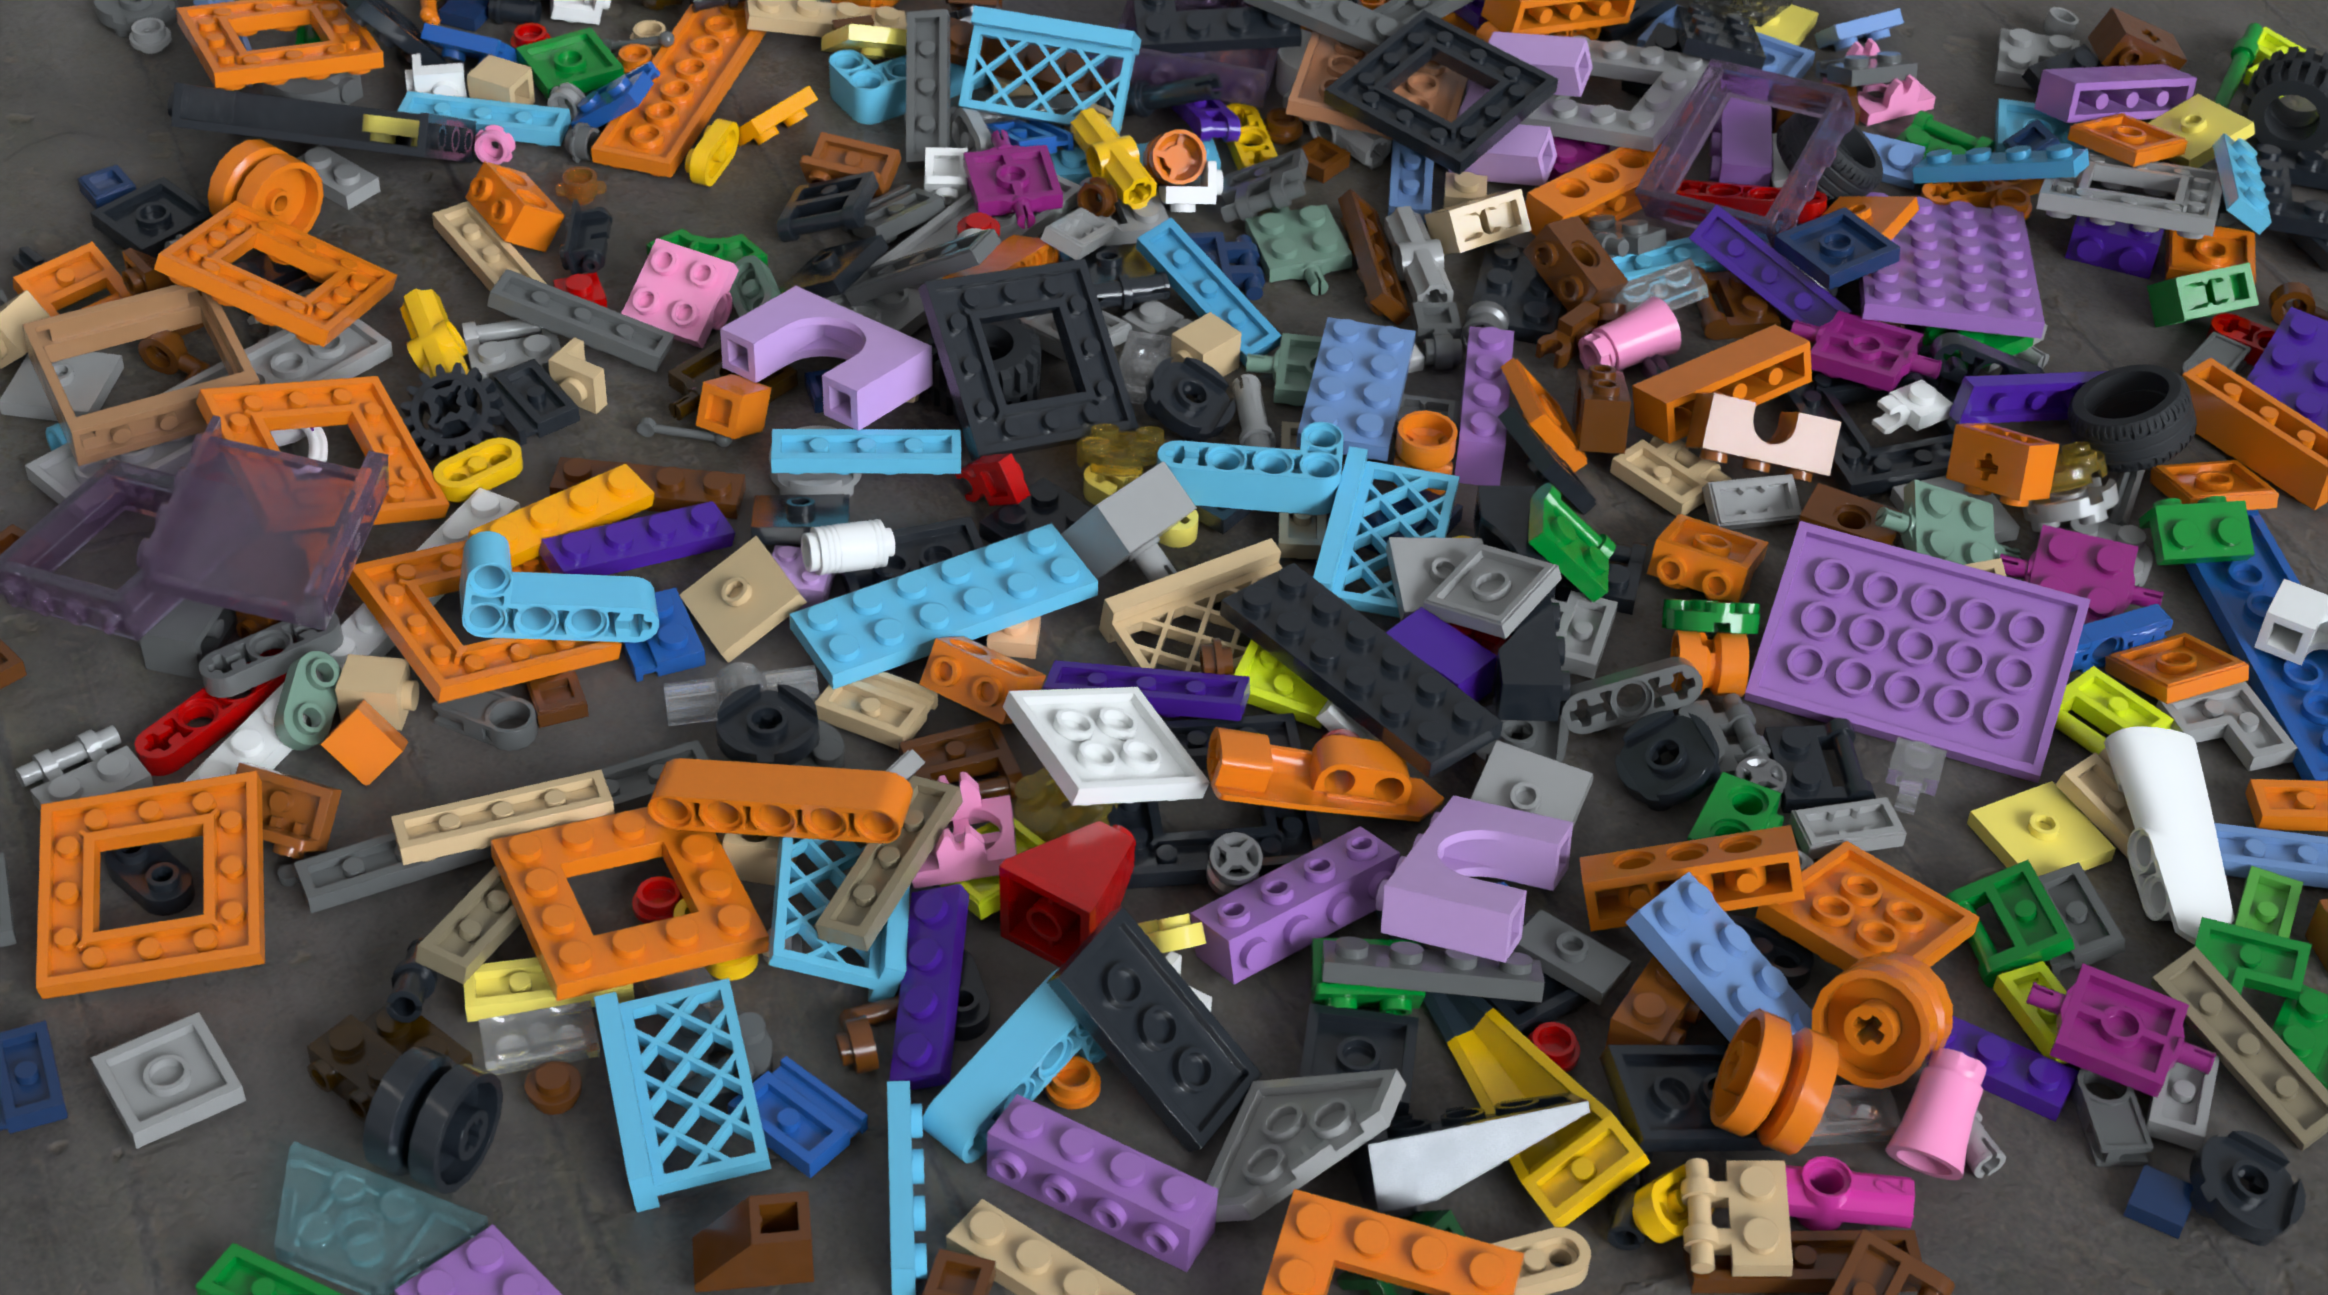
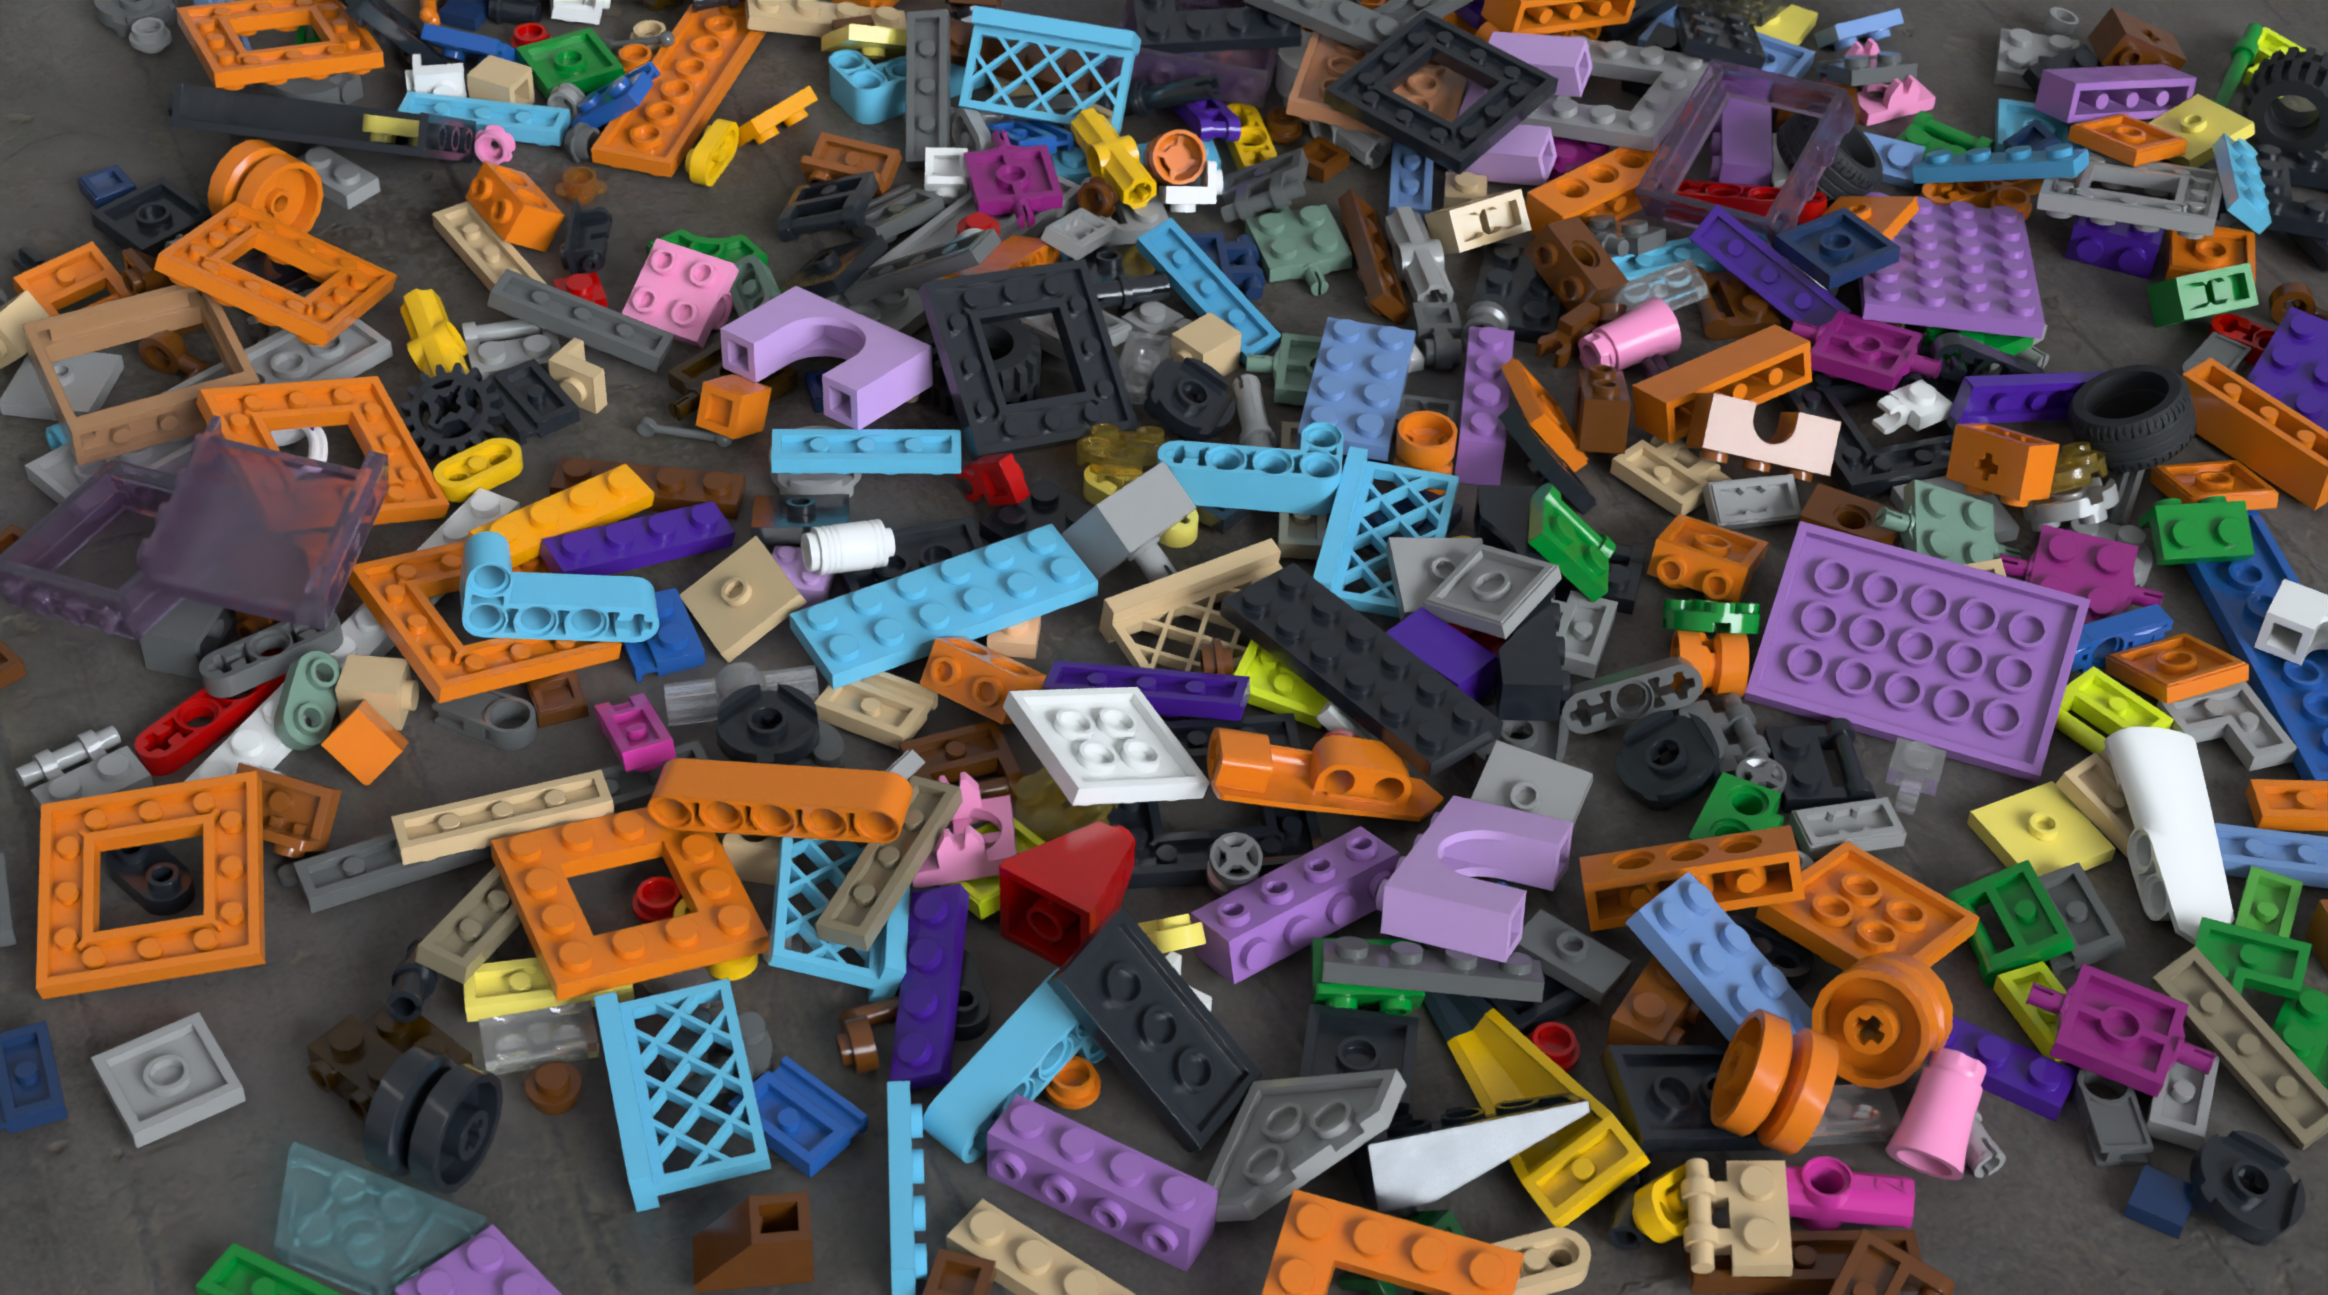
none -> dark pink plate [594,693,677,772]

